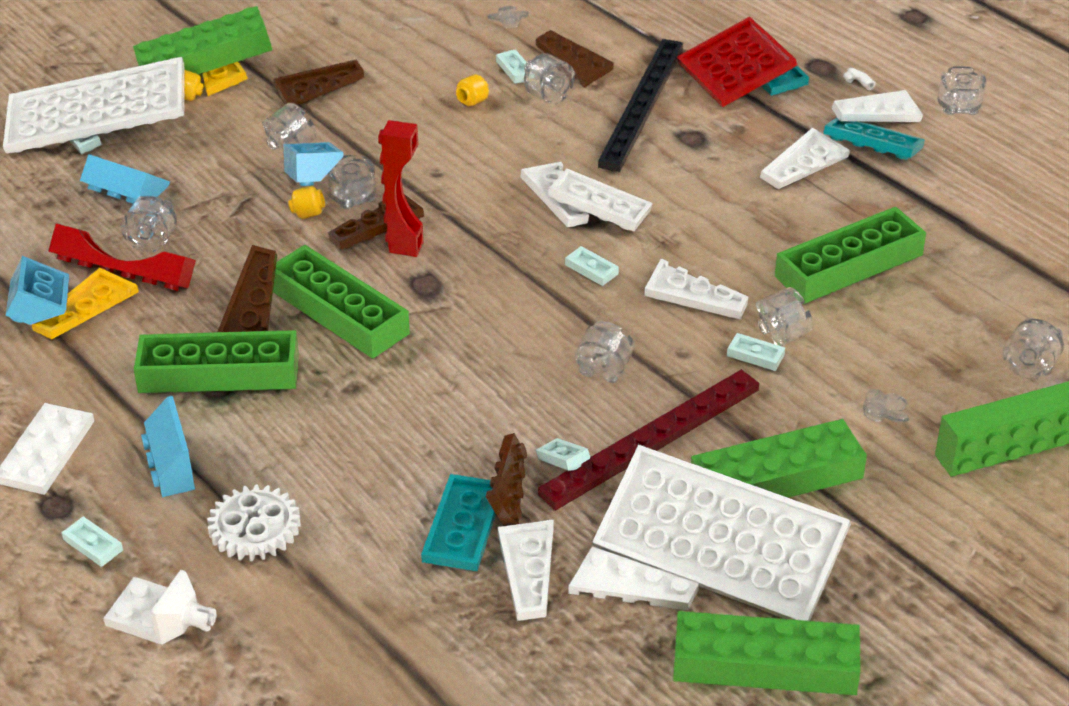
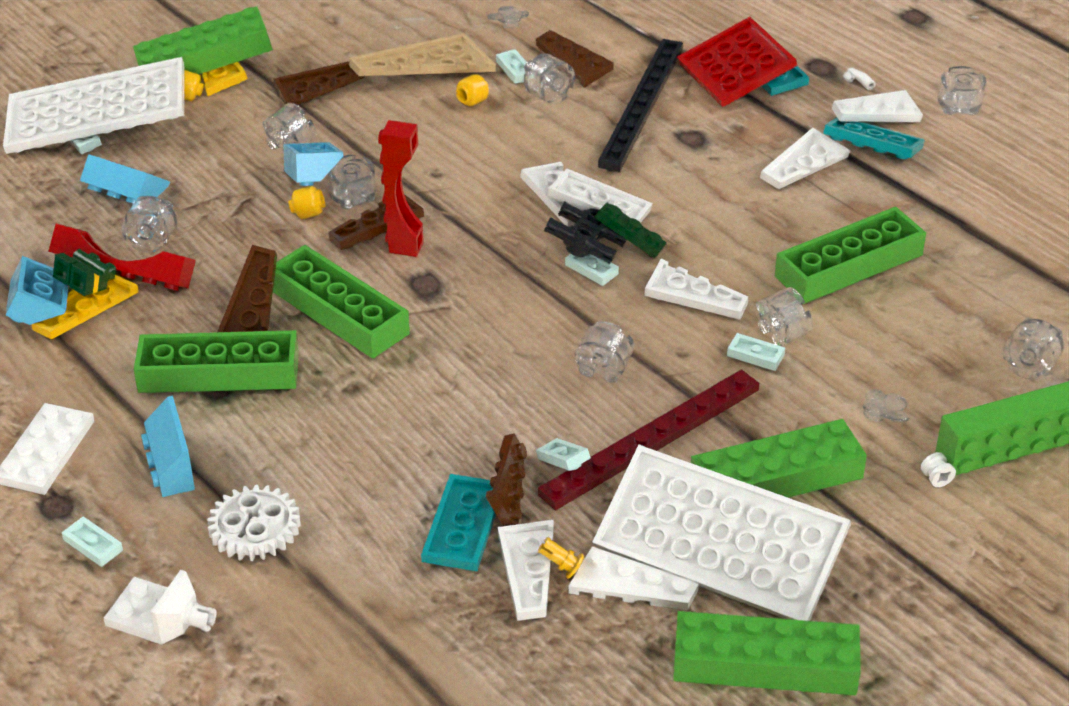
none -> dark green hips [53,249,116,296]
none -> tan wing [349,33,496,76]
none -> yellow pin [537,537,584,579]
none -> black piece [544,201,627,265]
none -> dark green plate [595,202,667,258]
none -> white wheel [920,452,956,487]

